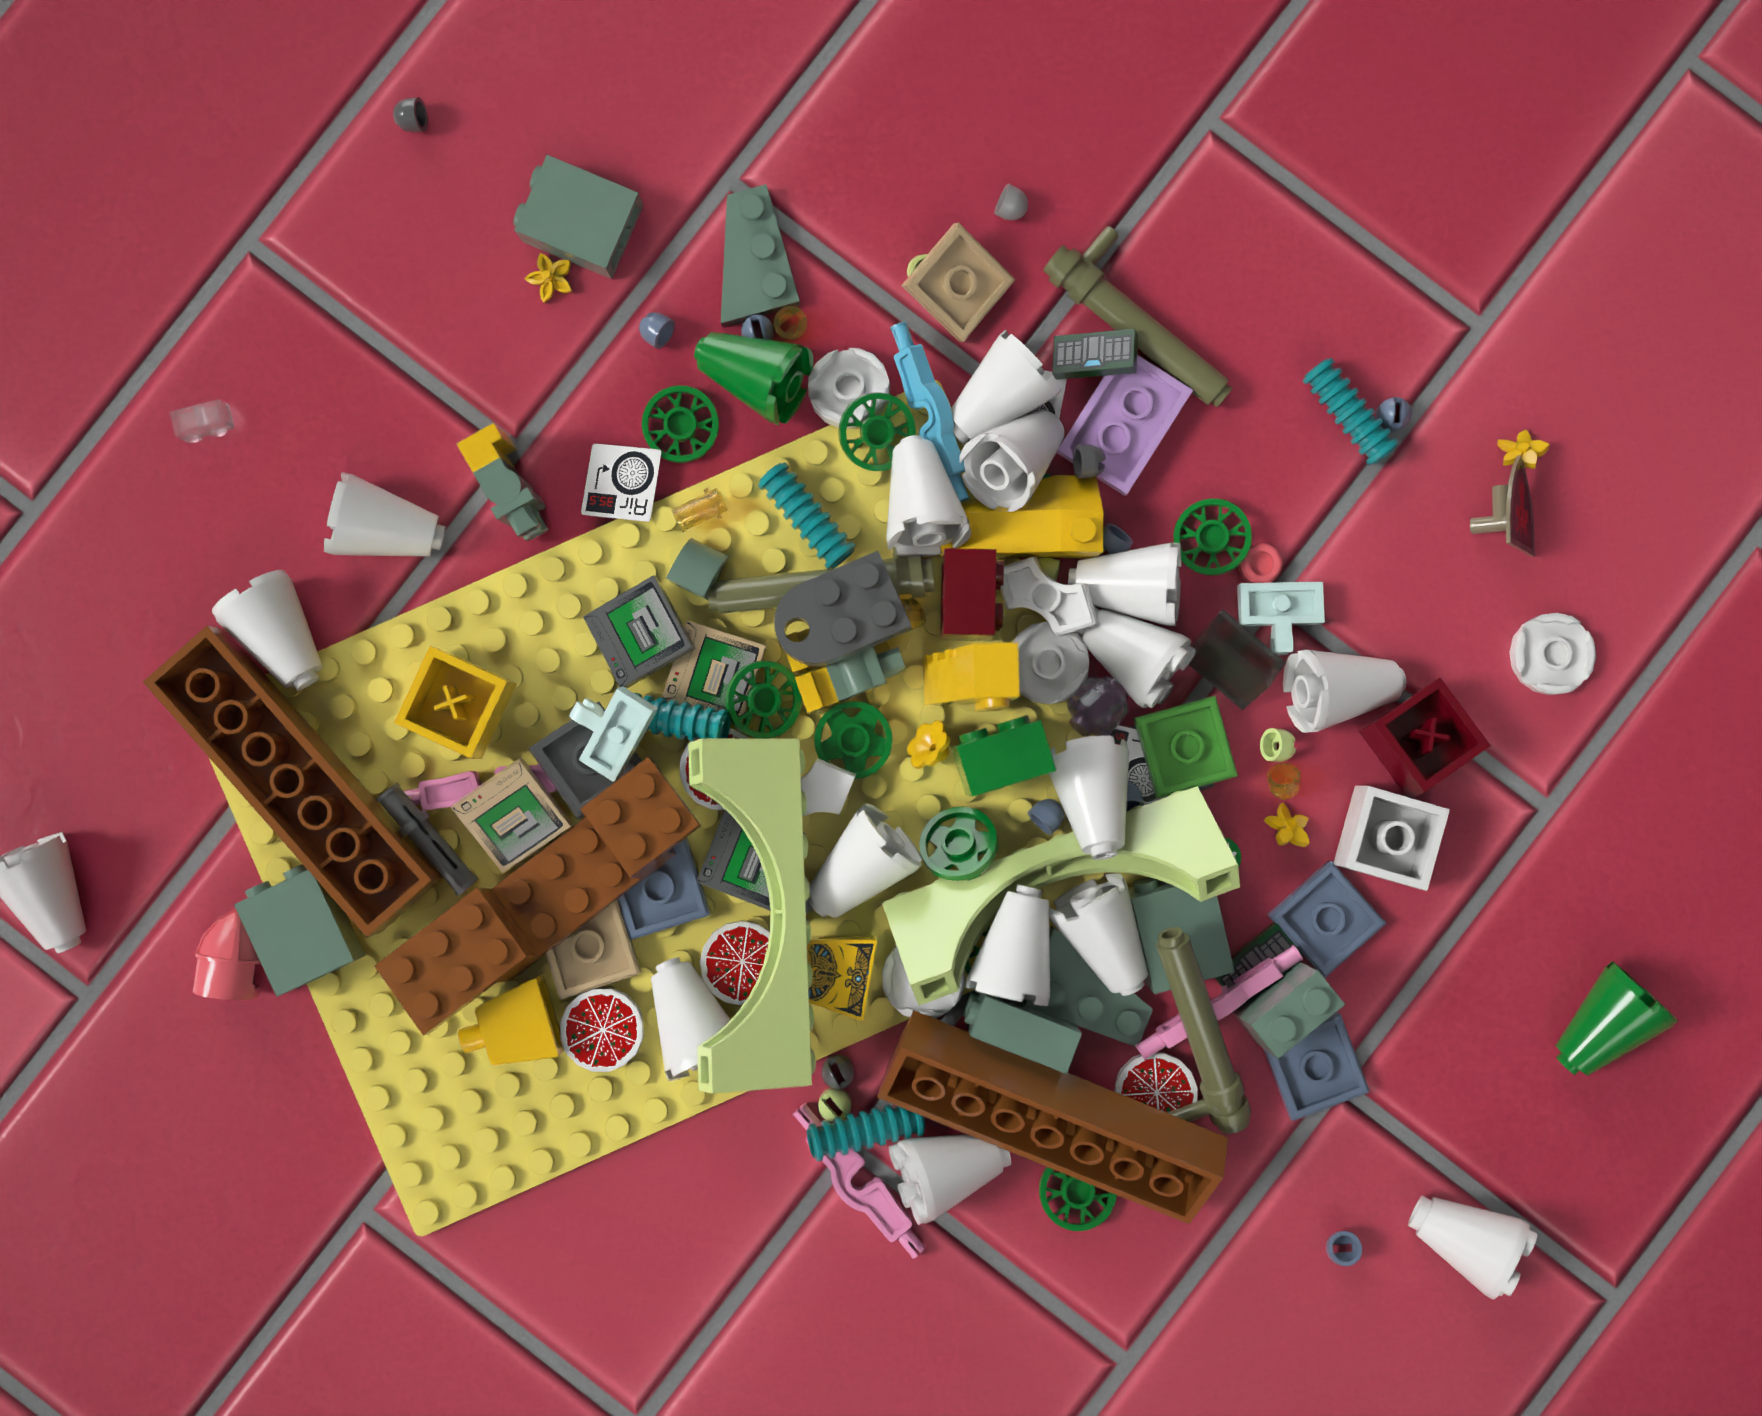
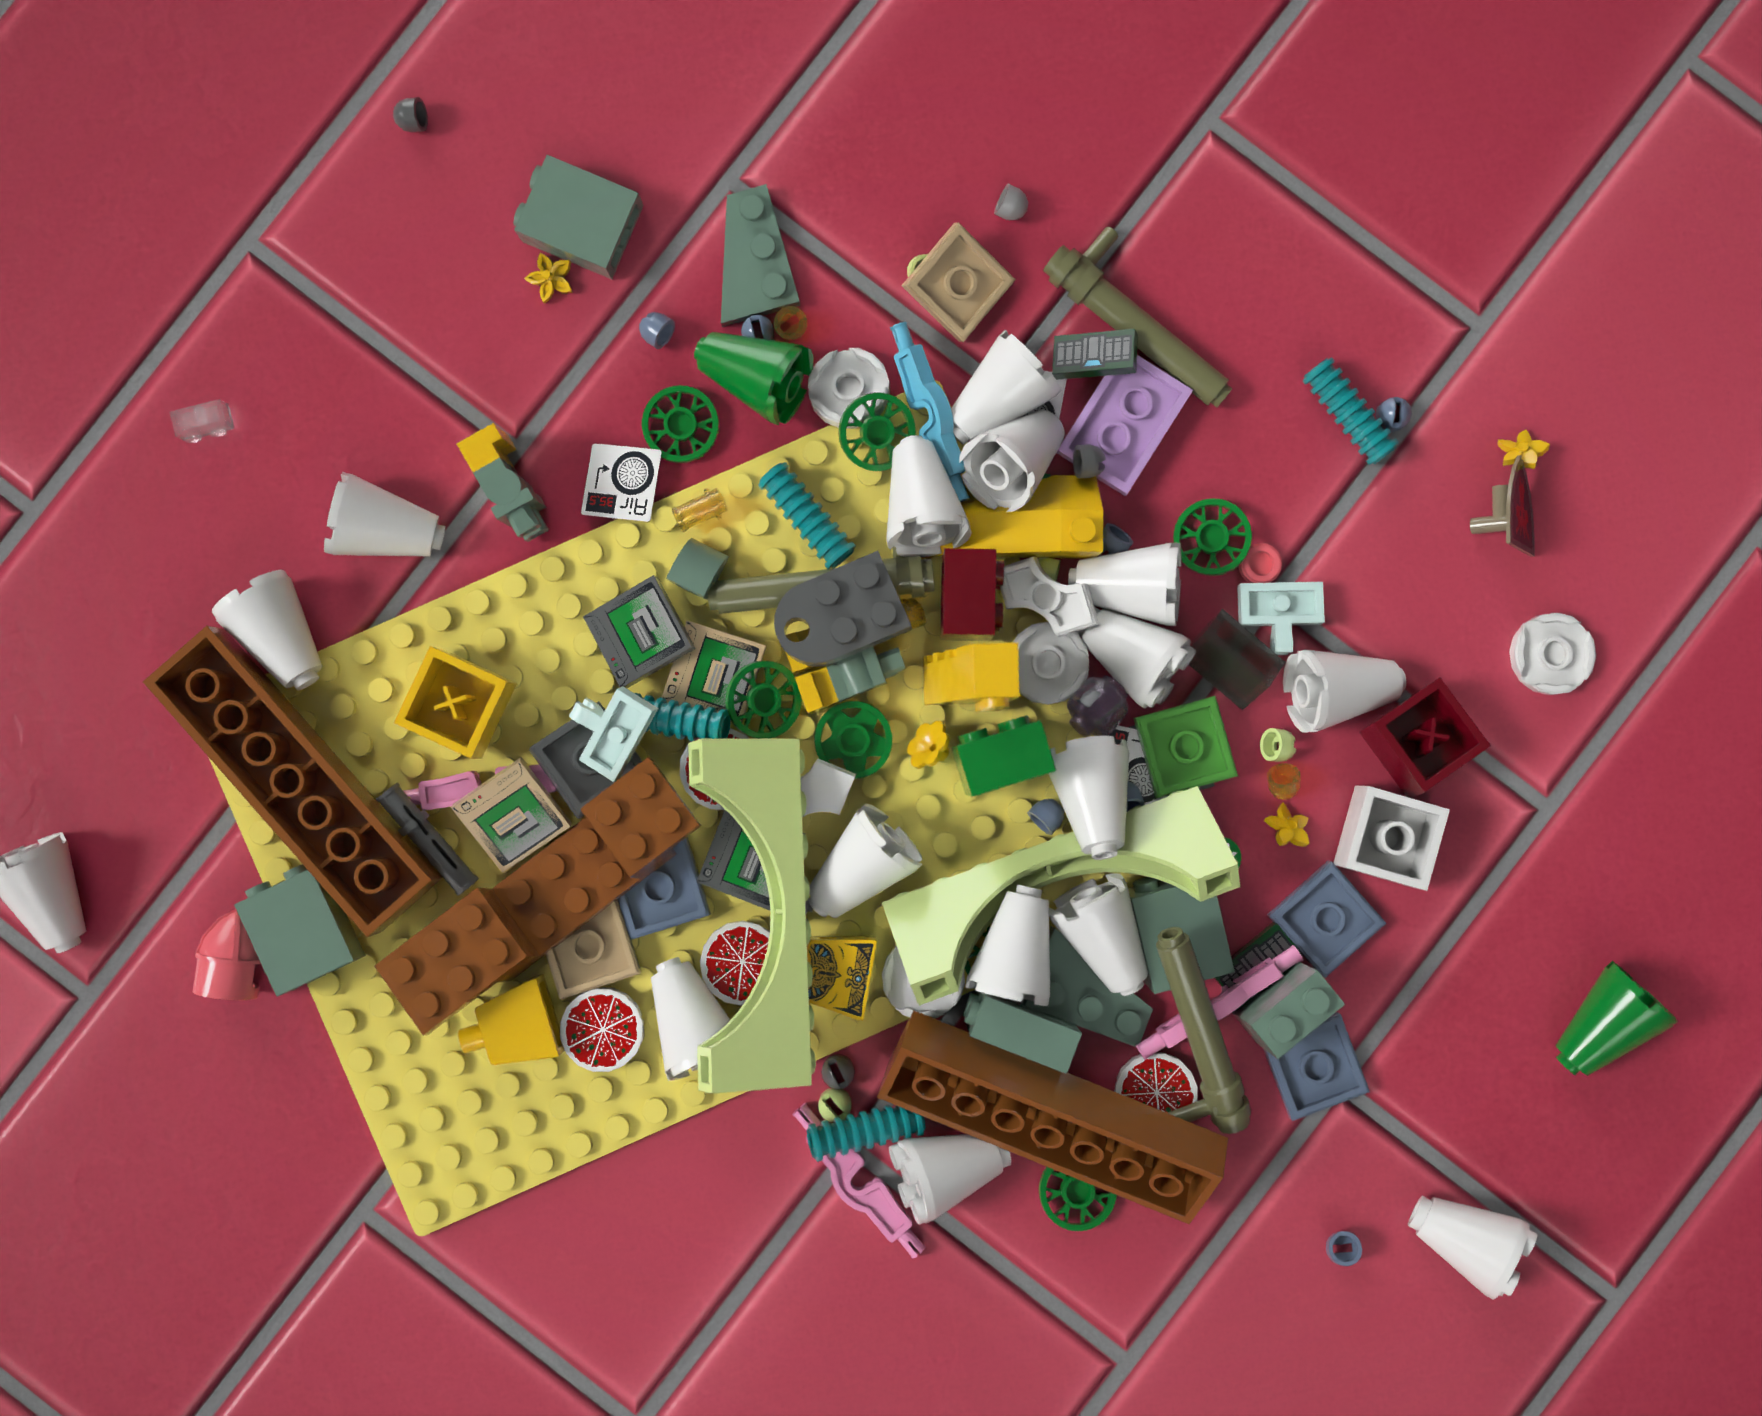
green wheel [919,807,998,881] -> none

